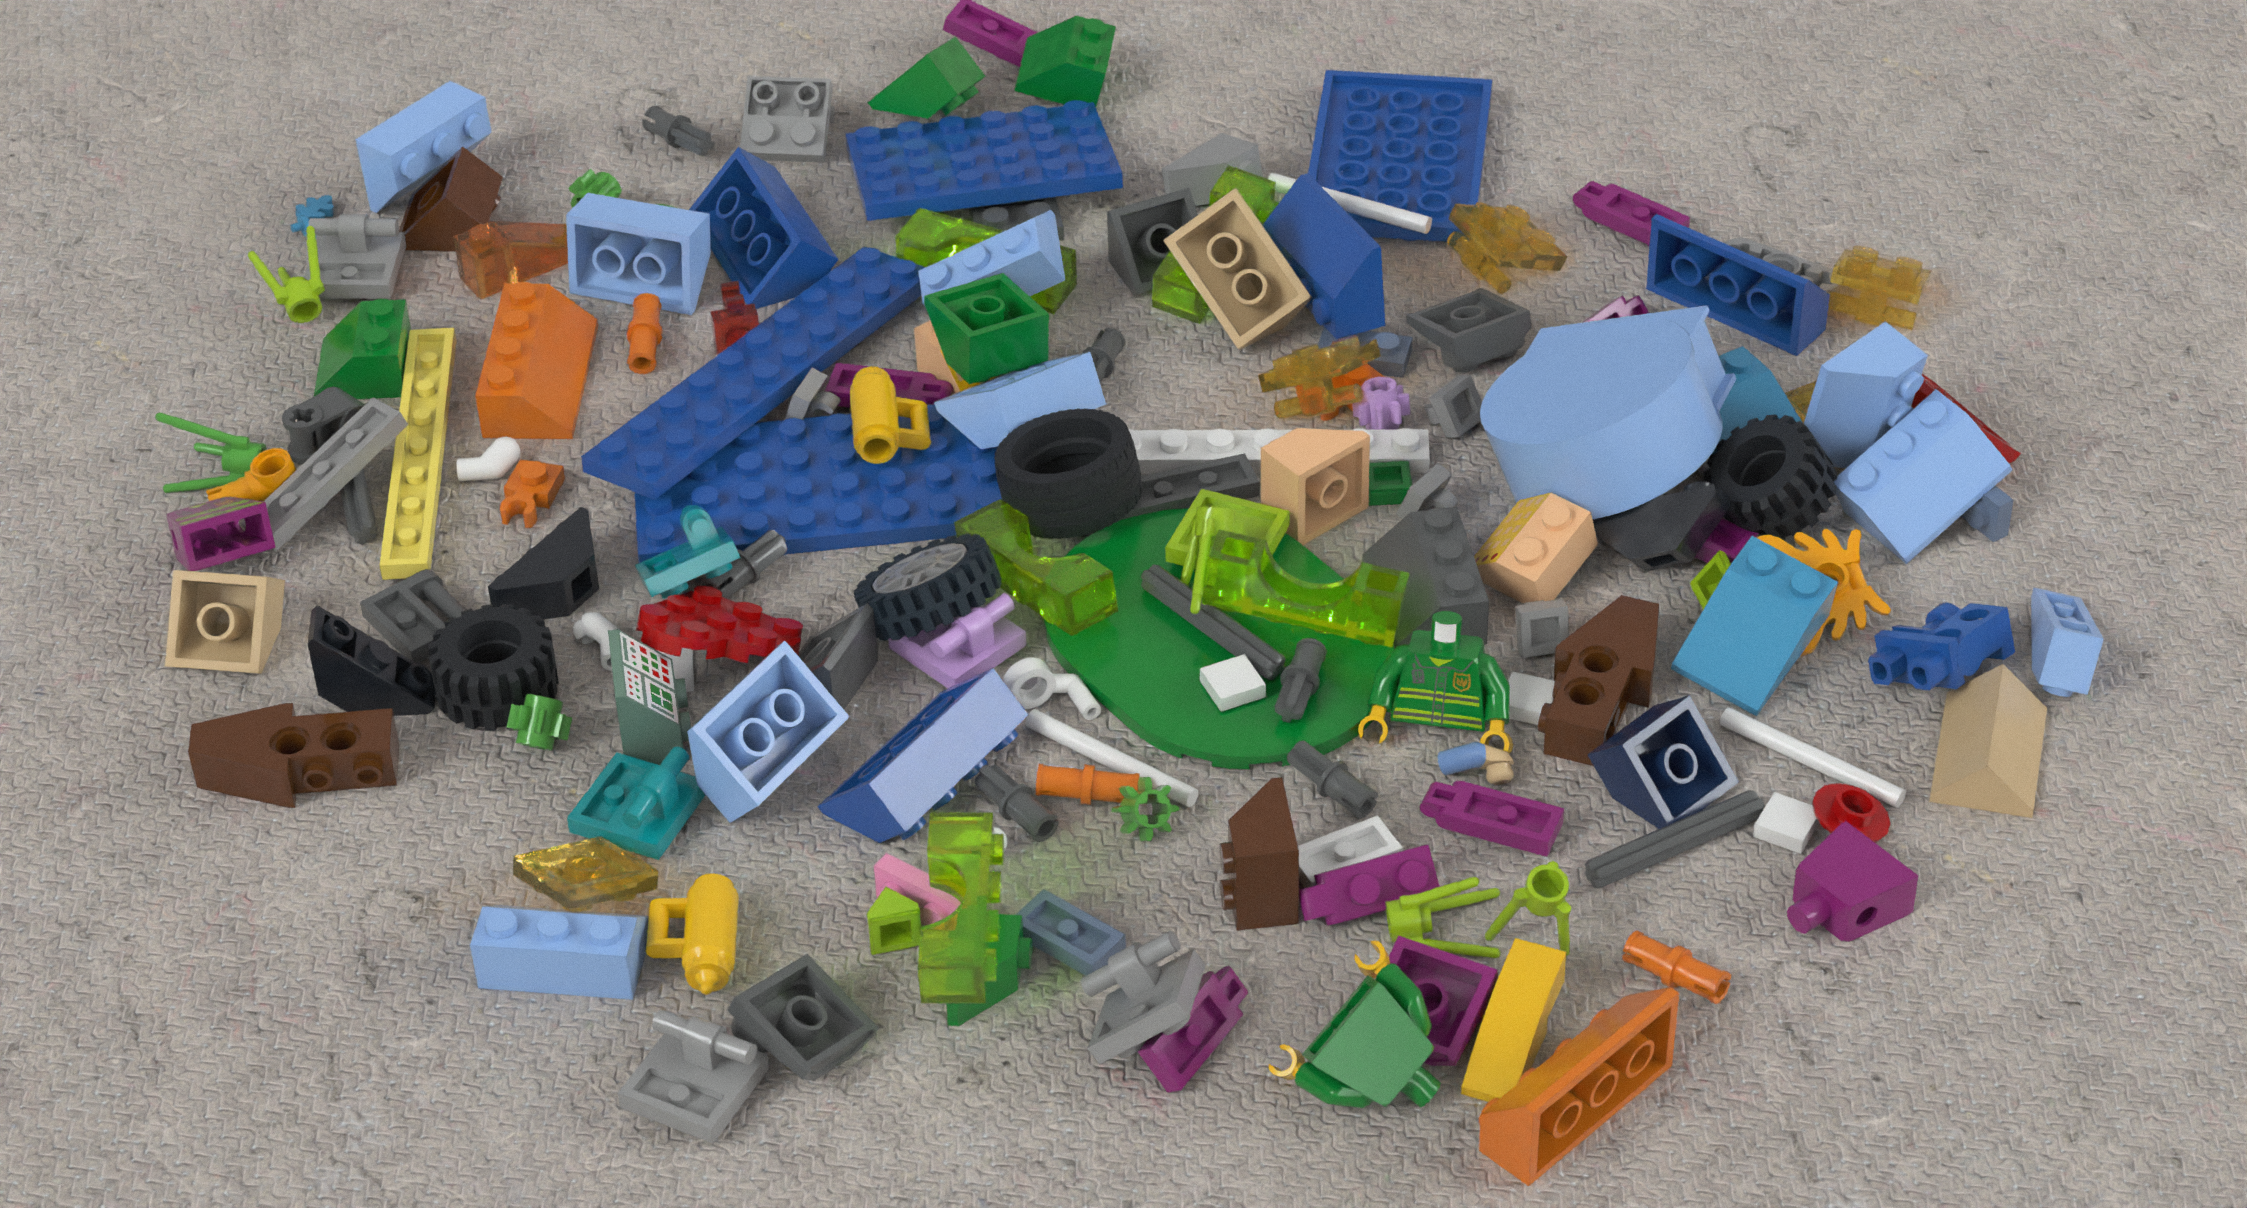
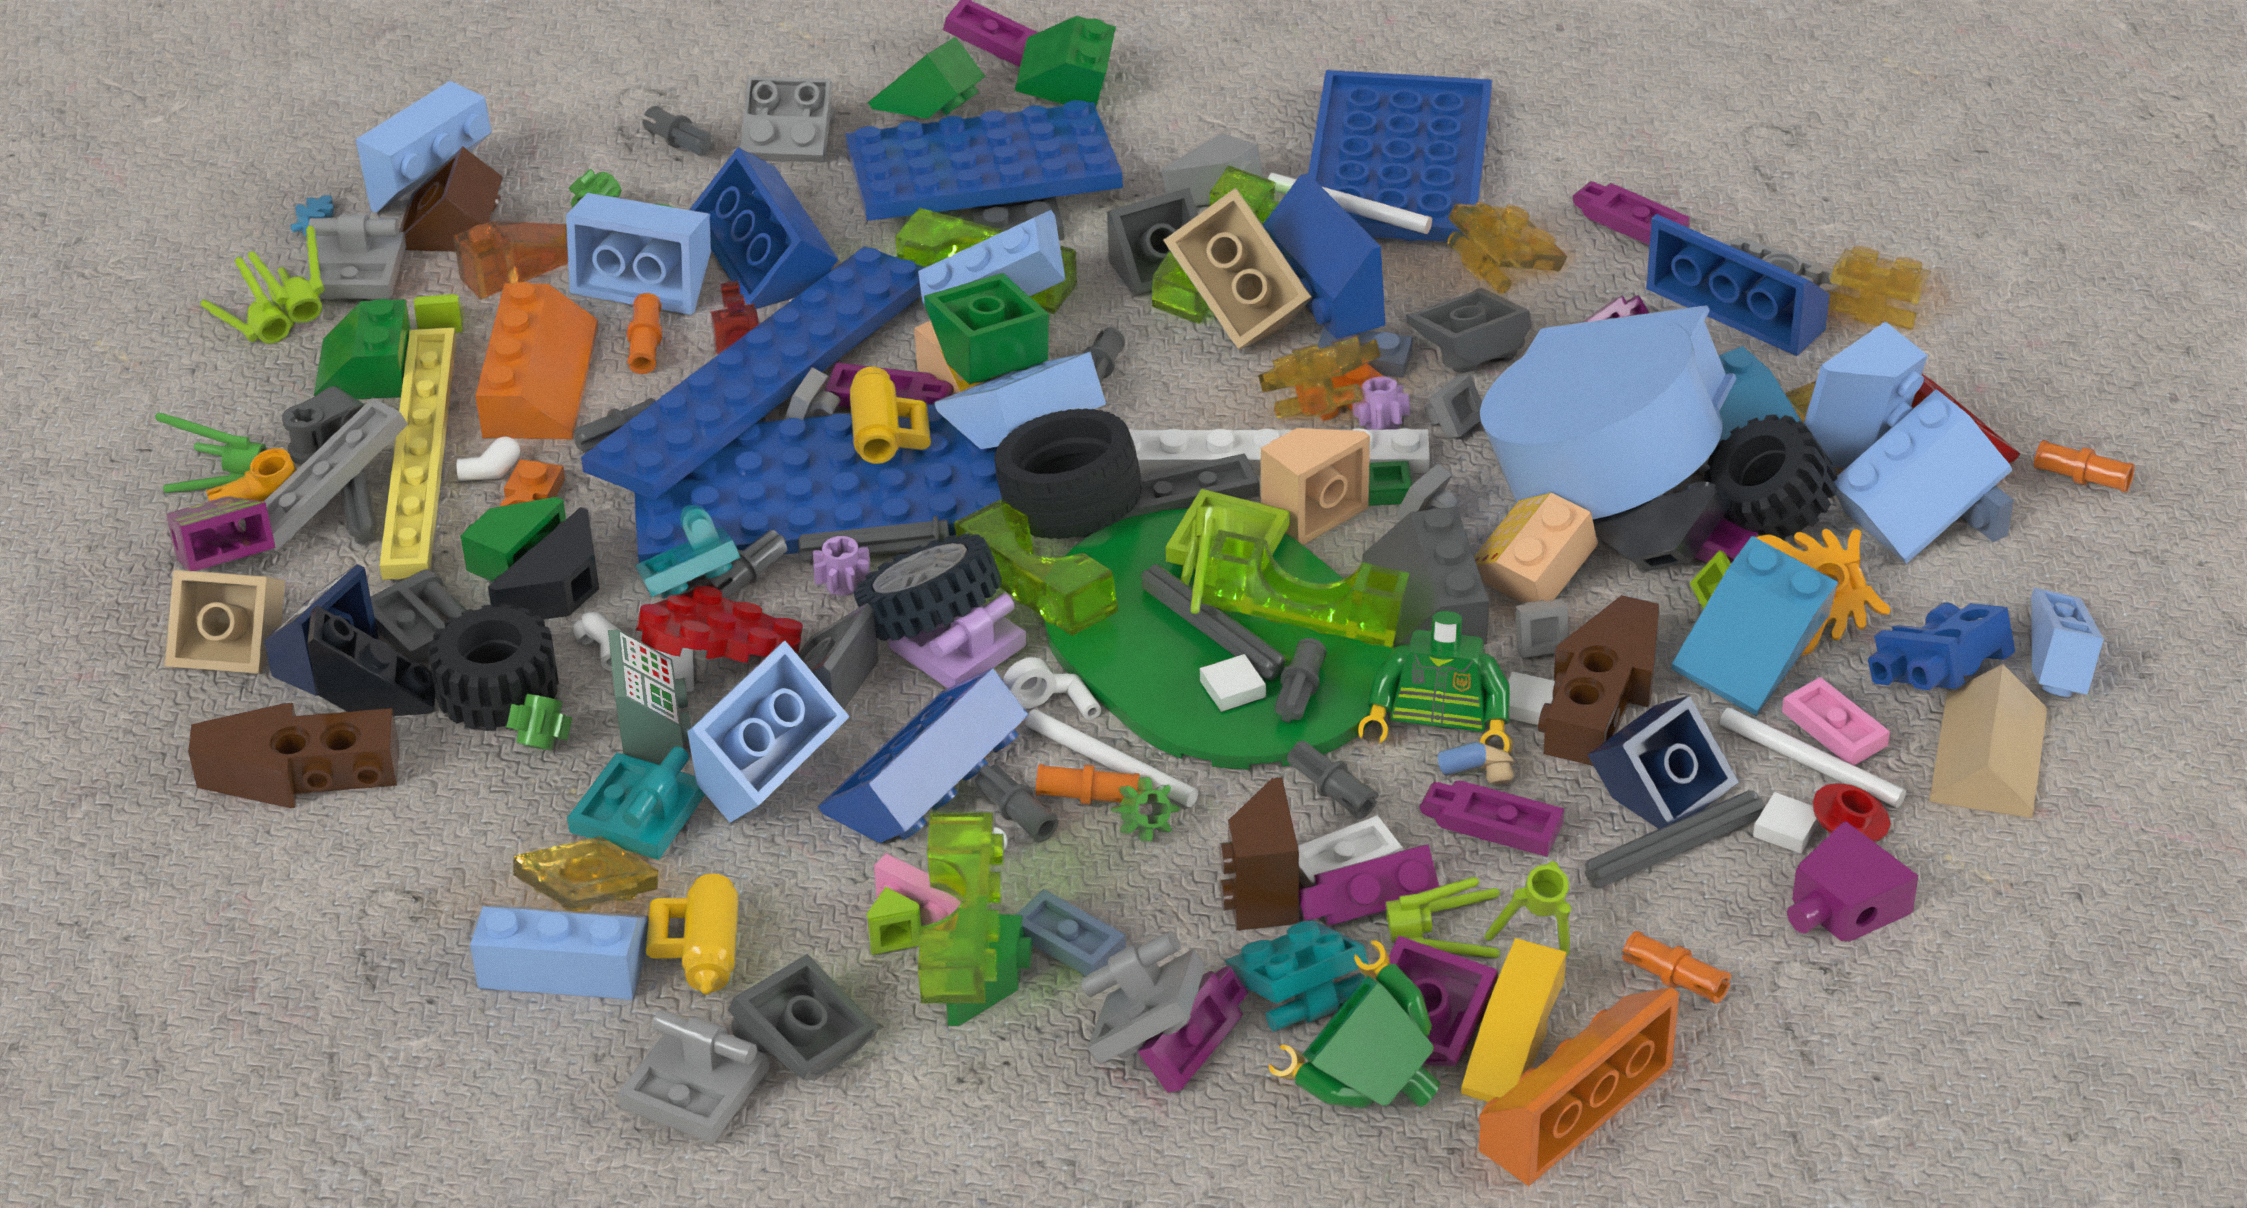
none -> lime plant [200,257,294,344]
none -> dark blue slope [264,564,379,696]
none -> lime slope [414,294,464,333]
none -> green slope [460,497,566,582]
none -> dark grey axle [573,398,656,453]
none -> dark grey axle [798,516,949,562]
none -> lavender gear [813,536,870,595]
none -> teal plate [1225,921,1369,1032]
none -> bright pink plate [1782,677,1890,765]
none -> orange pin [2034,440,2135,492]

